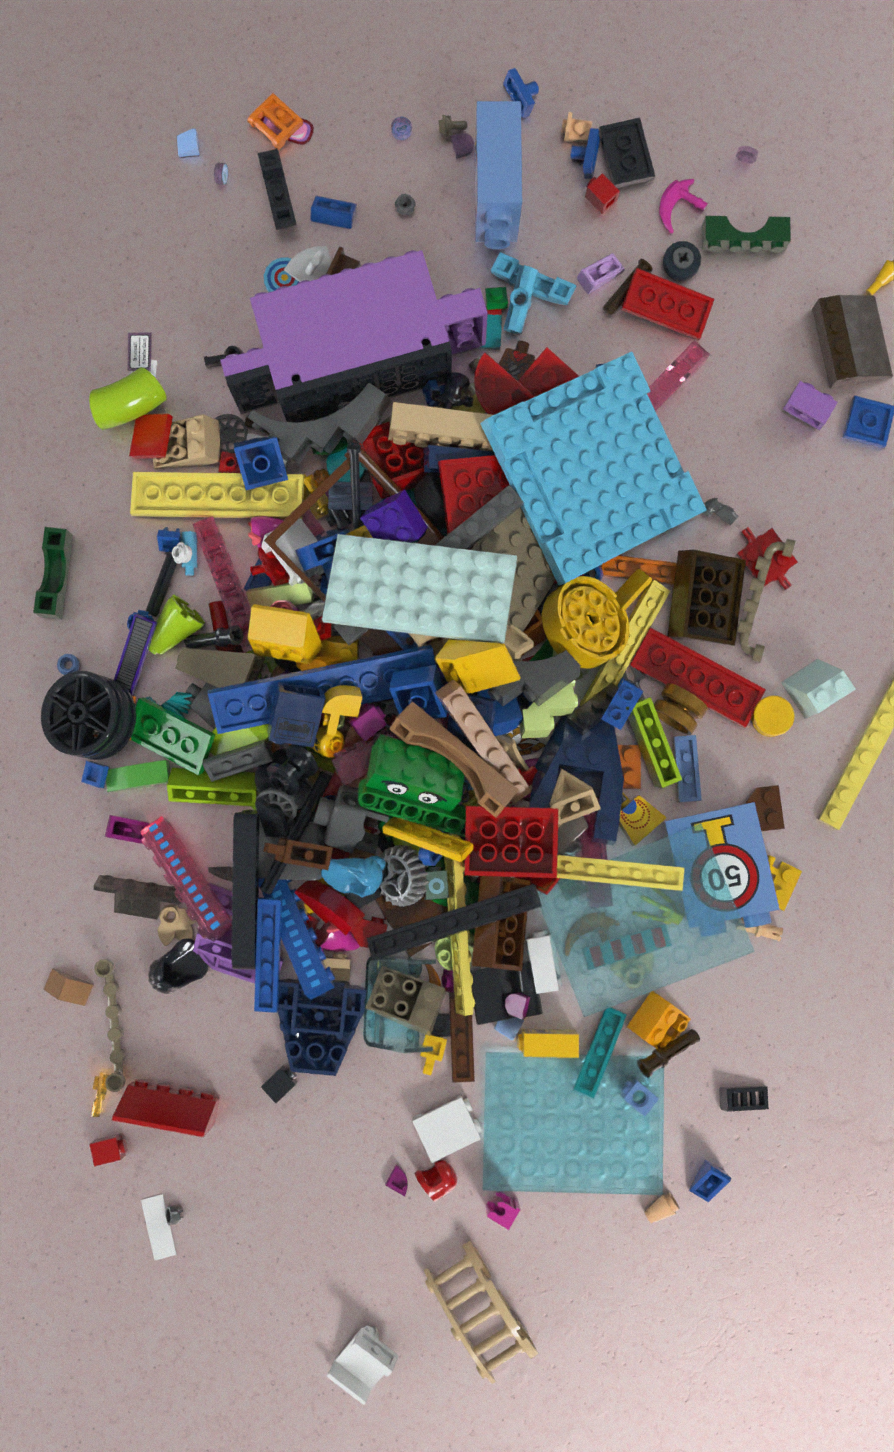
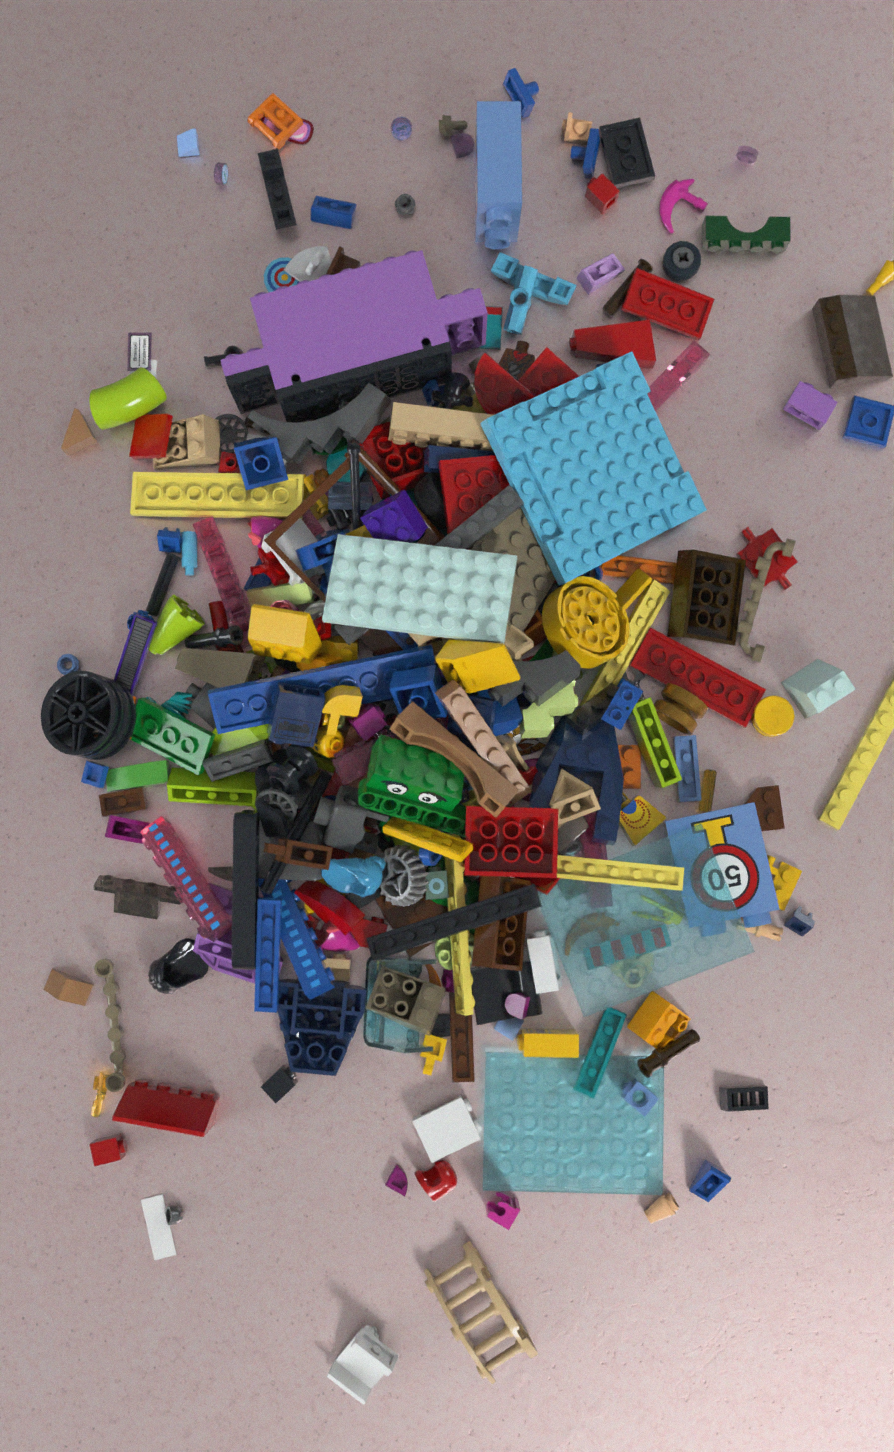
dark green arch [33,527,73,620] -> none
tan plate [157,904,199,946] -> none
white plate [172,542,192,564] -> none
green plate [485,287,508,310] -> none
dark grey arm [703,498,739,525] -> none
none -> medium nougat slope [61,408,97,456]
none -> reddish brown plate [99,787,147,817]
none -> red slope [569,320,656,369]
none -> clear yellow axle [699,769,717,812]
none -> dark blue tile [784,906,816,937]

